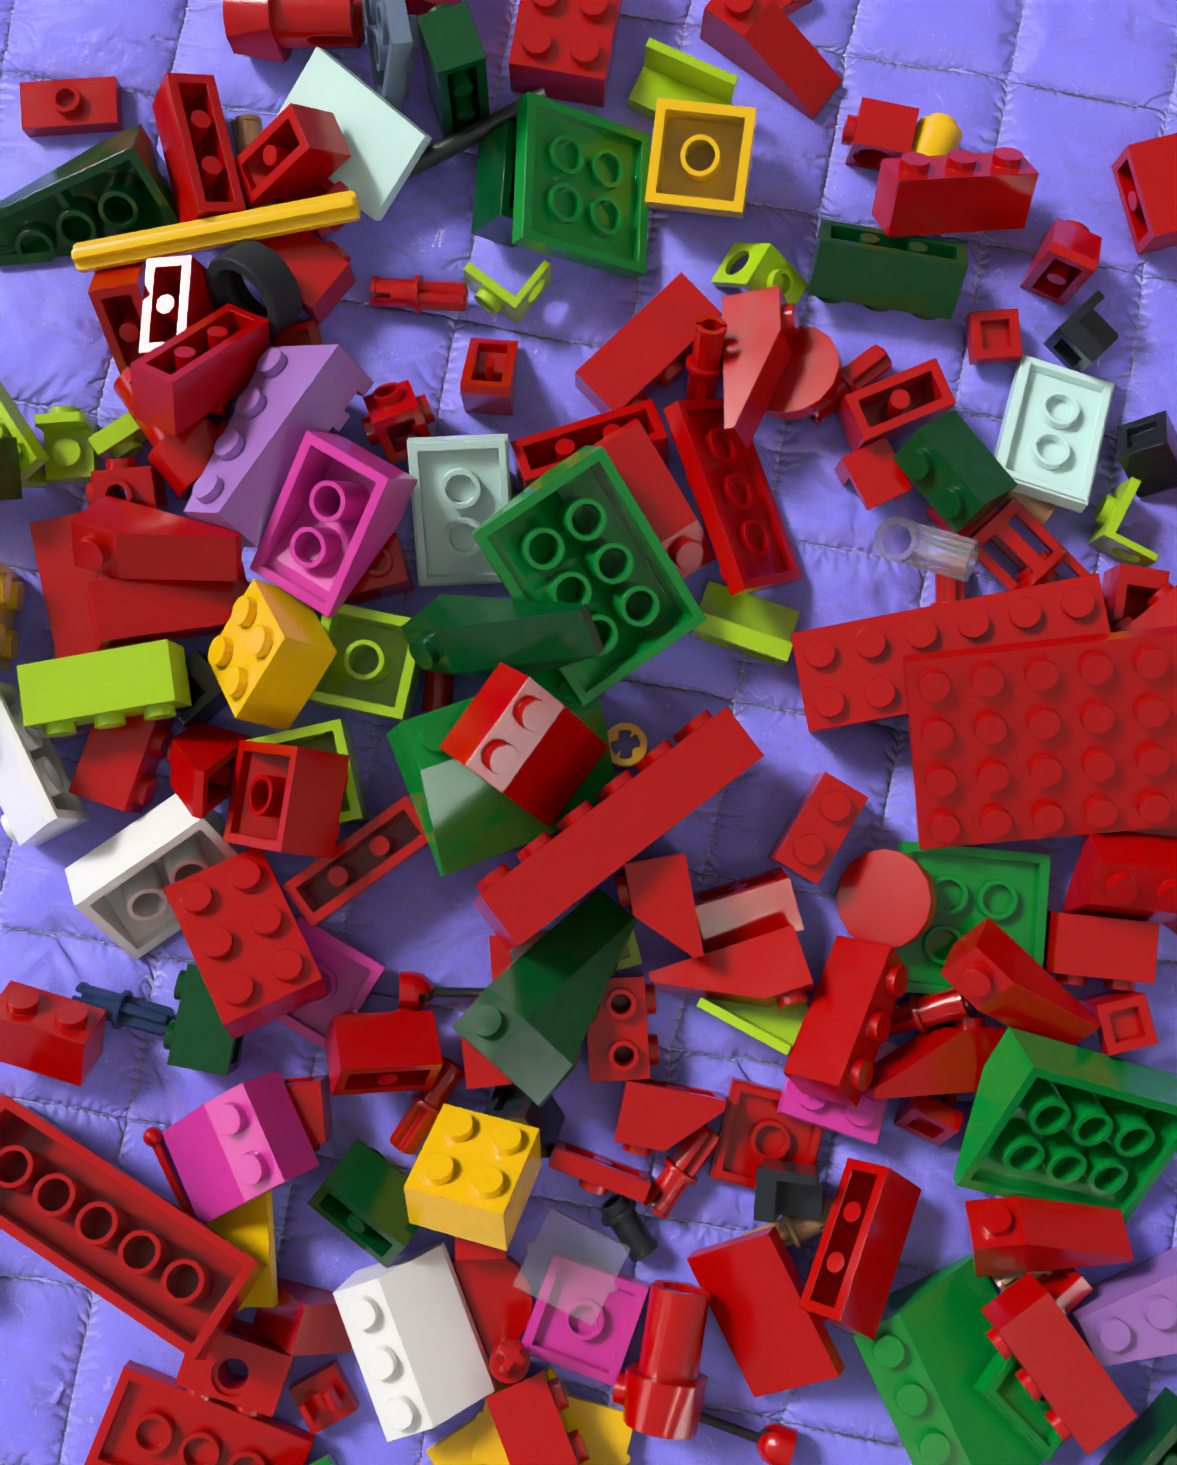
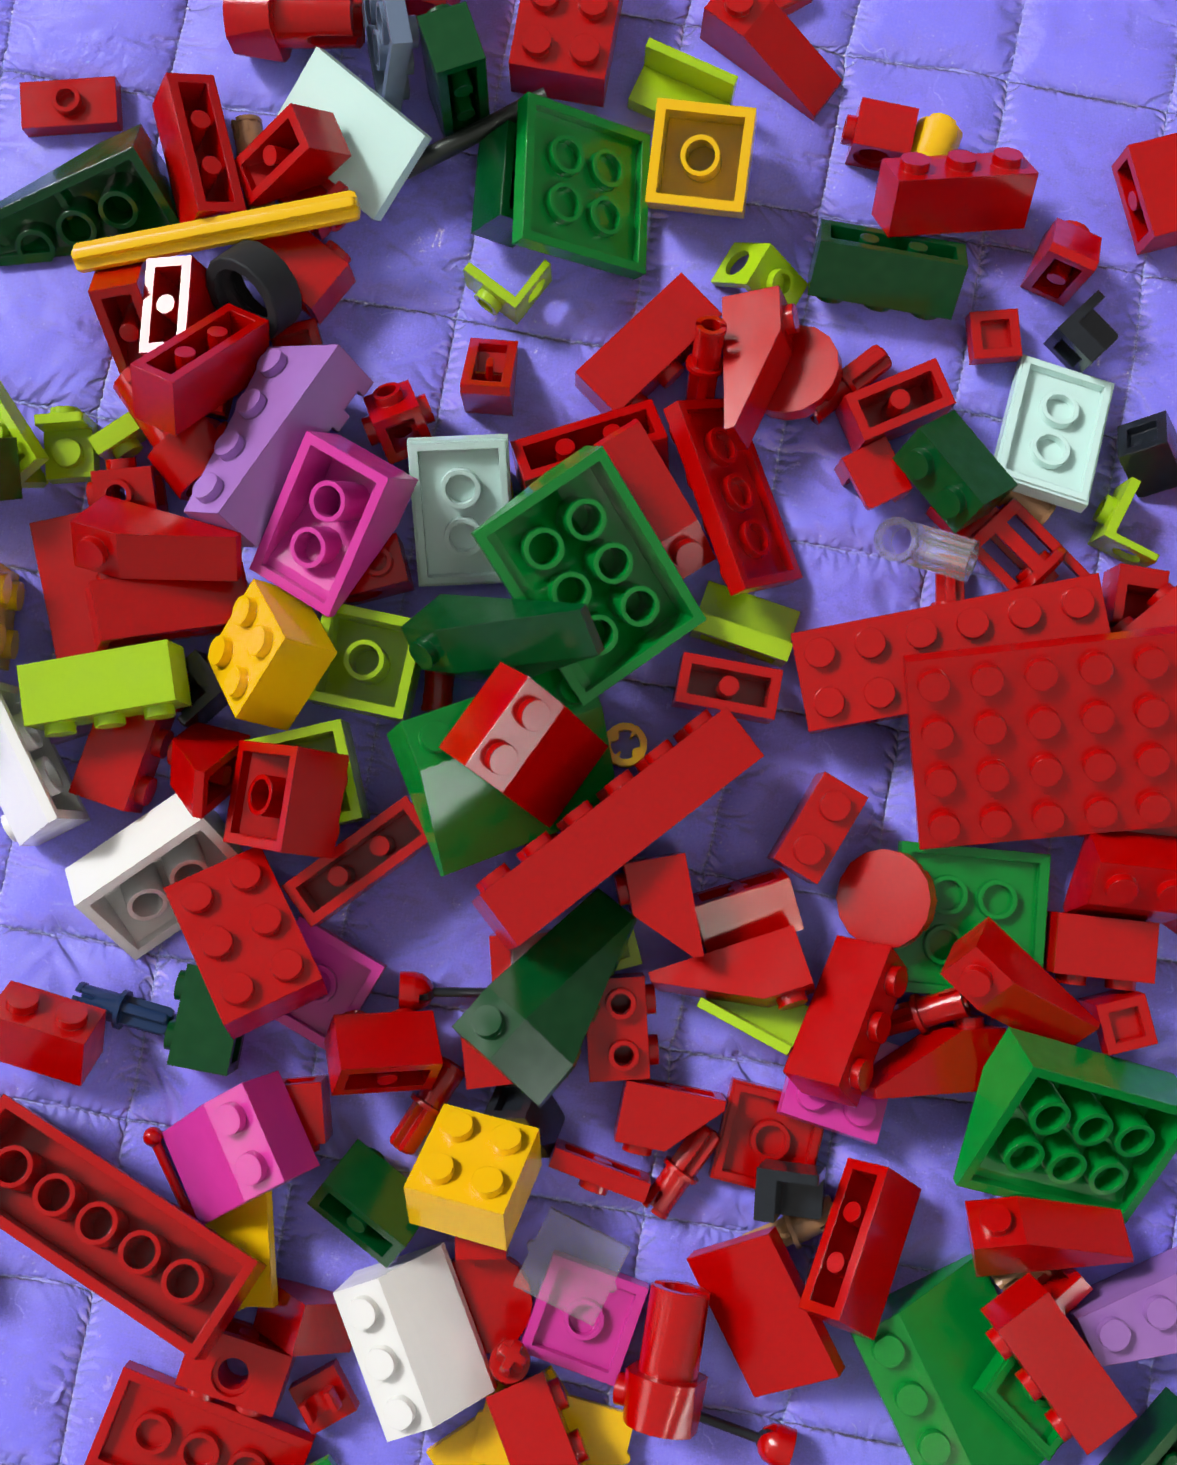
red axle [370,274,469,314] -> none
black pin [599,1193,658,1262] -> none
red tile [893,1093,964,1146] -> none
none -> red brick [671,652,783,724]

